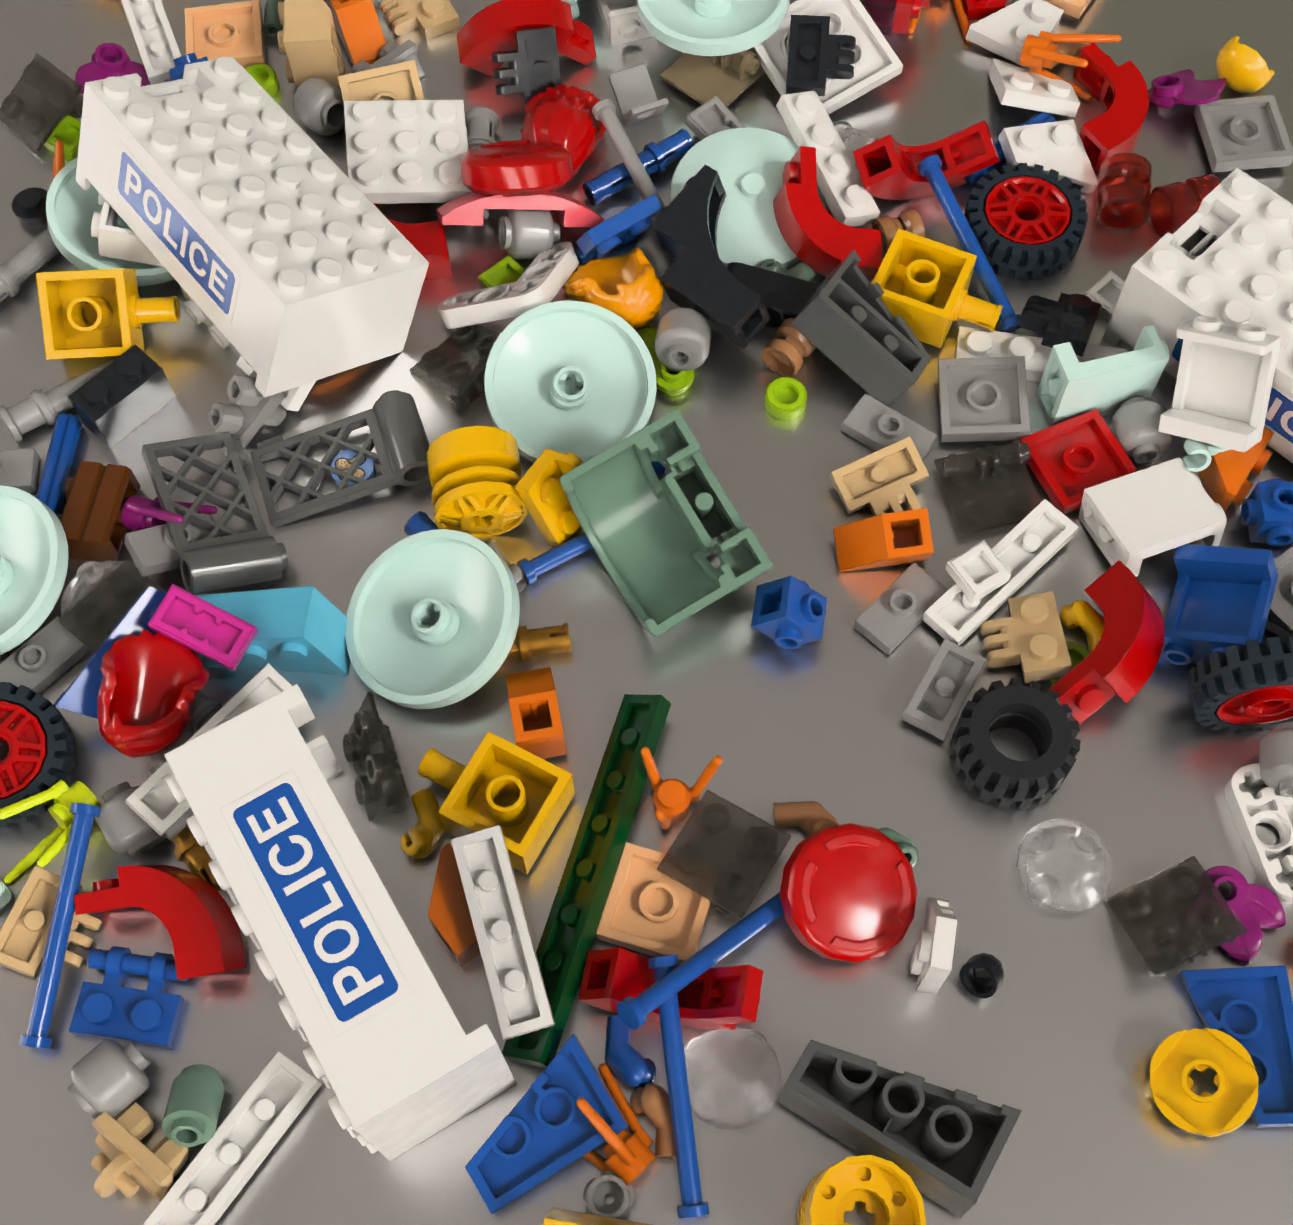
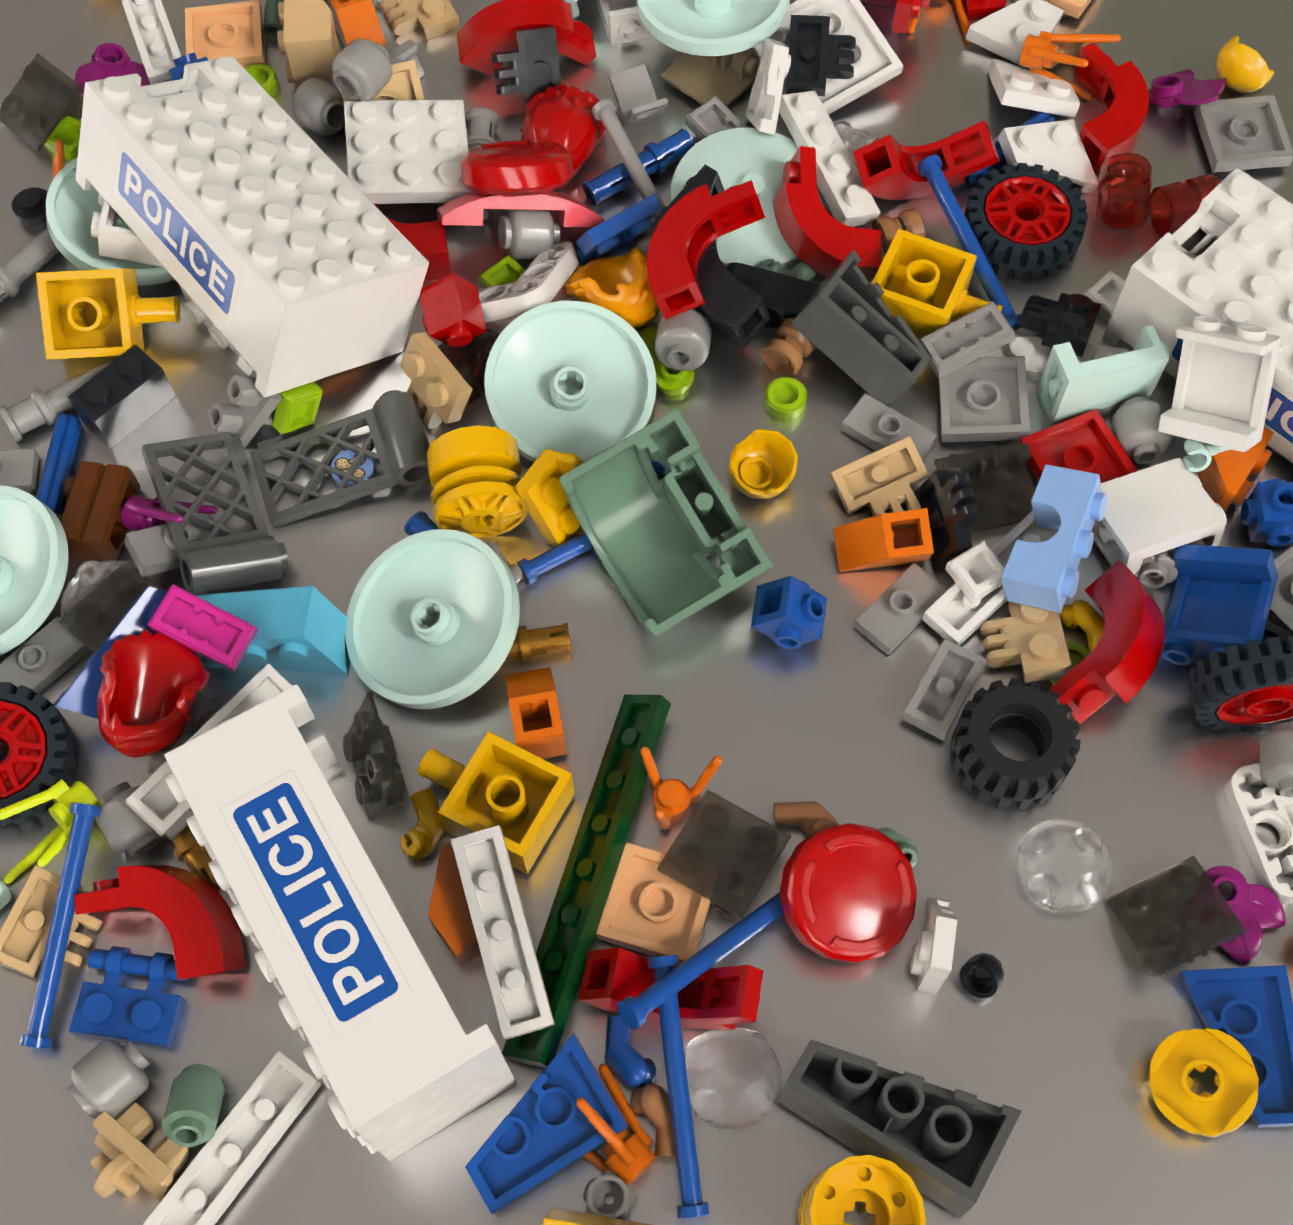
none -> lime tile [272,382,323,435]
none -> light grey head [332,38,392,101]
none -> tan hinge [400,332,473,429]
none -> red brick [420,273,487,347]
none -> red arch [646,180,765,320]
none -> yellow hair [728,429,798,499]
none -> white wing [745,38,791,135]
none -> black hinge [914,470,981,570]
none -> light grey plate [918,301,1015,379]
none -> light blue arch [1001,464,1107,613]
none -> light grey plate [1136,551,1178,588]

